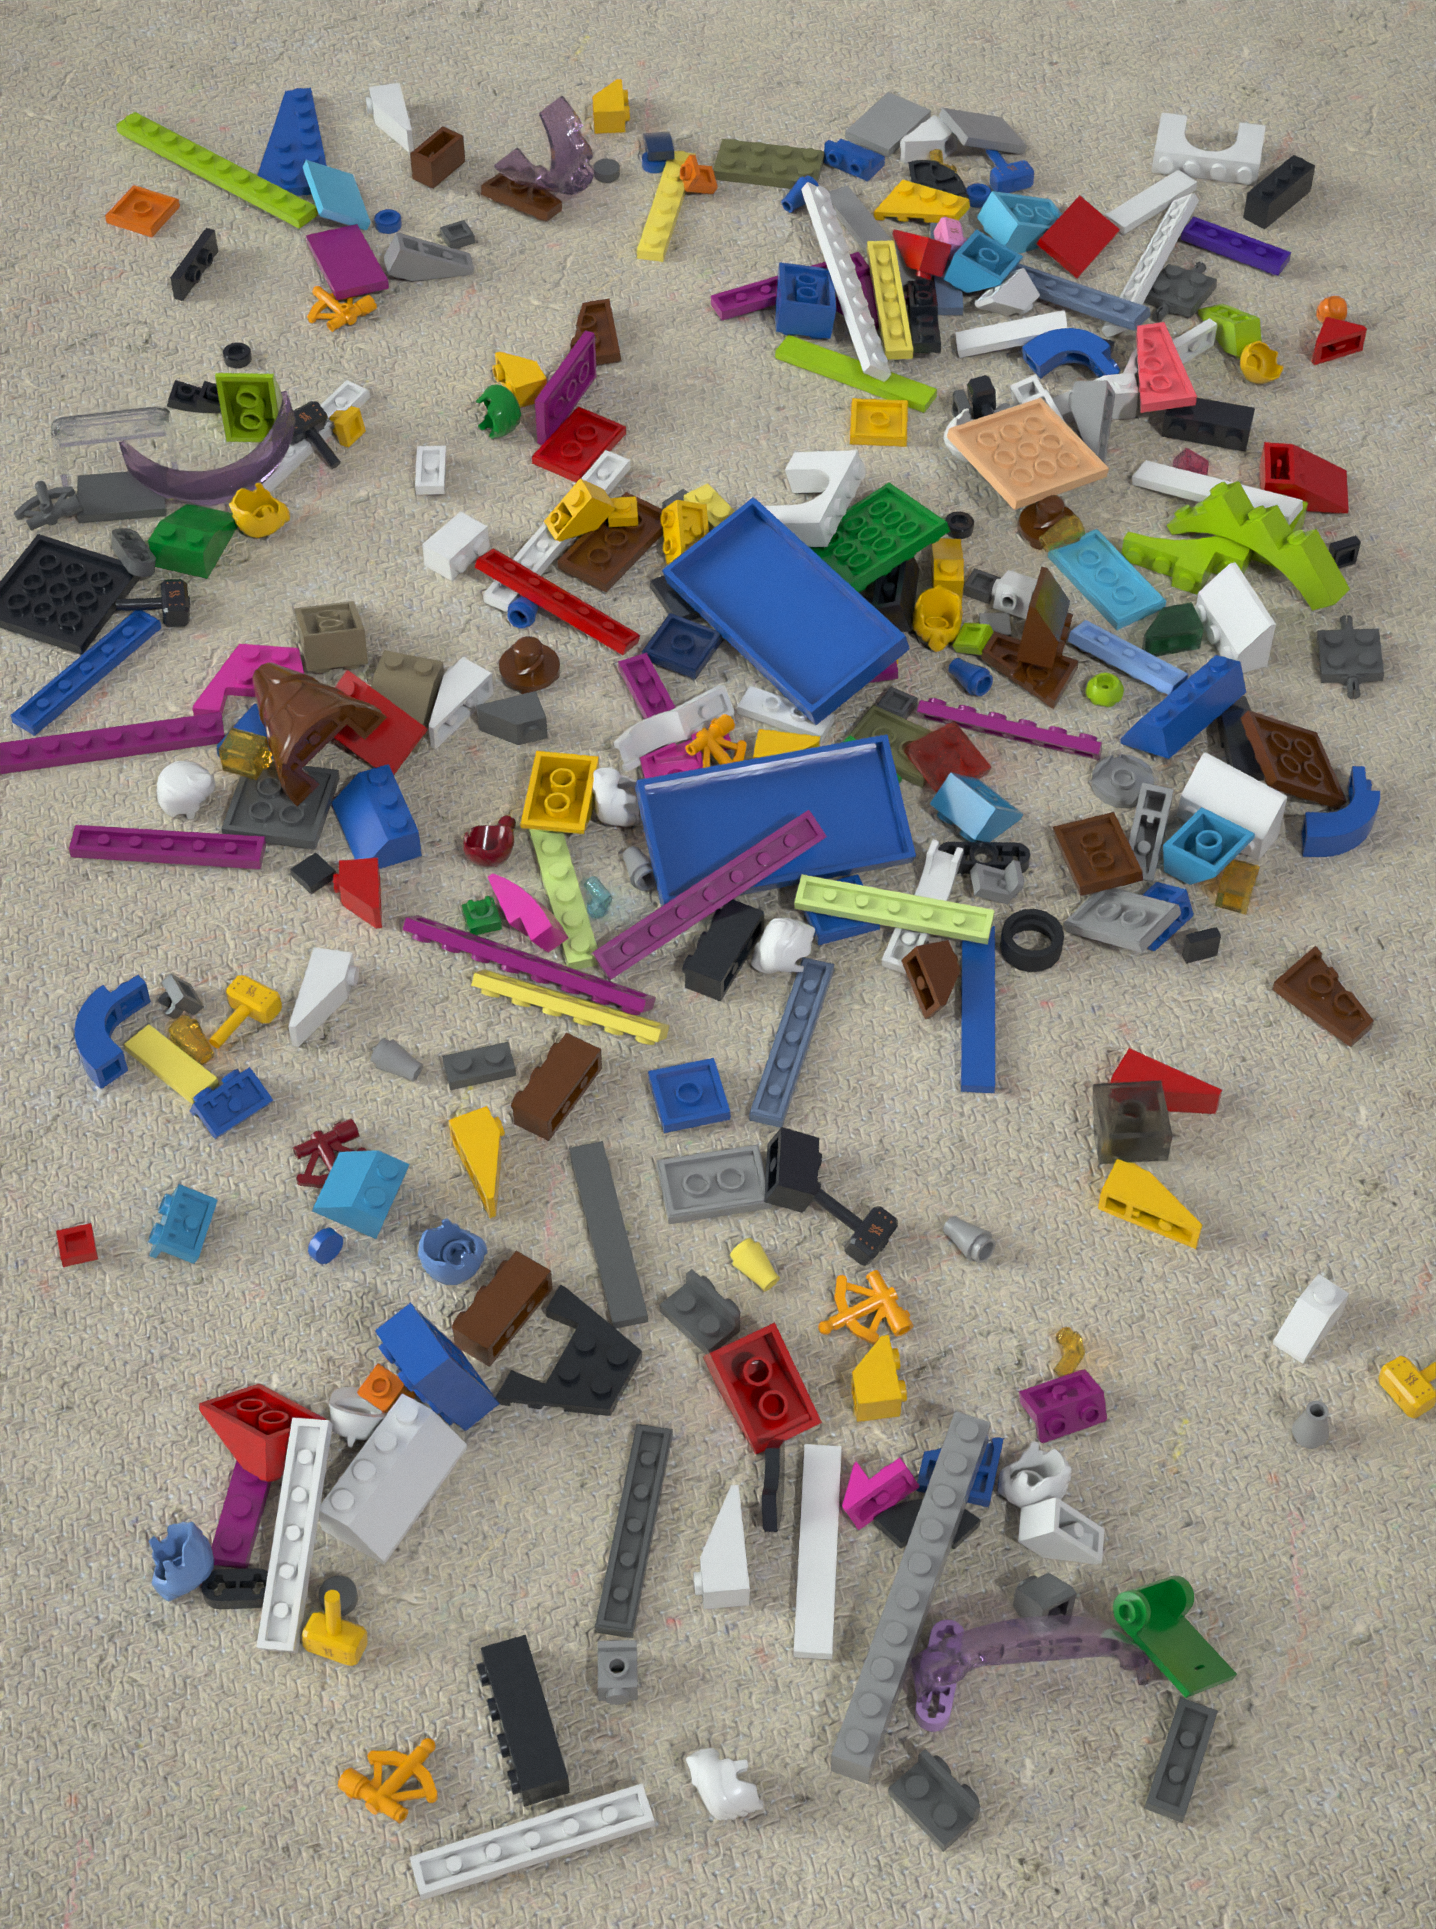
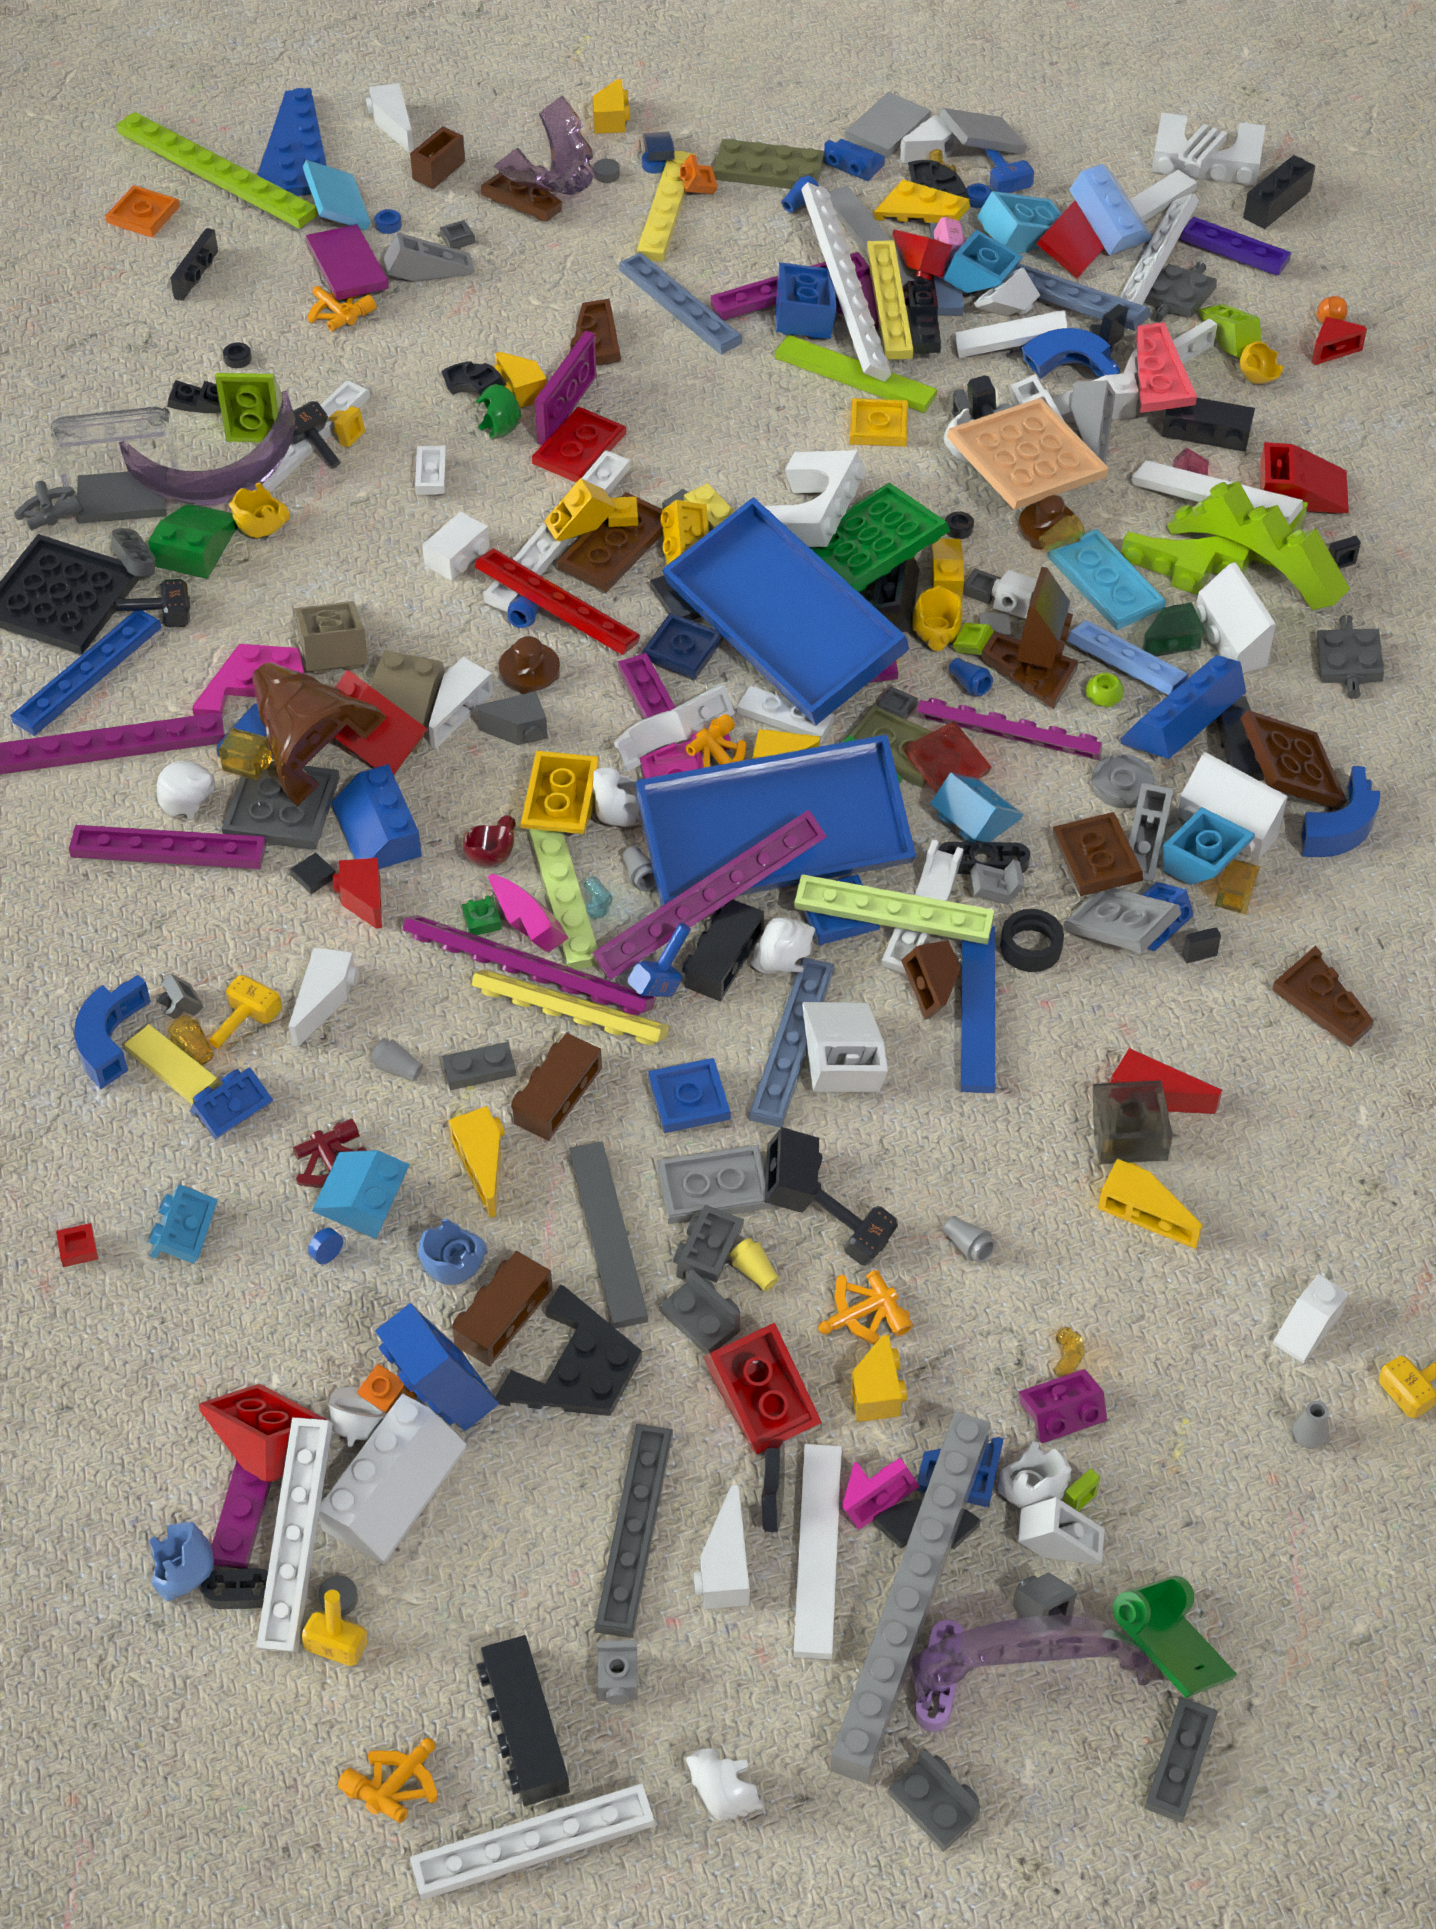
none -> black tile [441,361,507,396]
none -> sand blue tile [619,252,742,355]
none -> blue piece [628,923,691,997]
none -> dark grey bracket [673,1204,744,1283]
none -> white slope [802,1002,888,1092]
none -> lime tile [1063,1468,1100,1512]
none -> light blue slope [1069,164,1153,255]
none -> black tile [1089,304,1128,347]
none -> white tile [1178,124,1227,168]

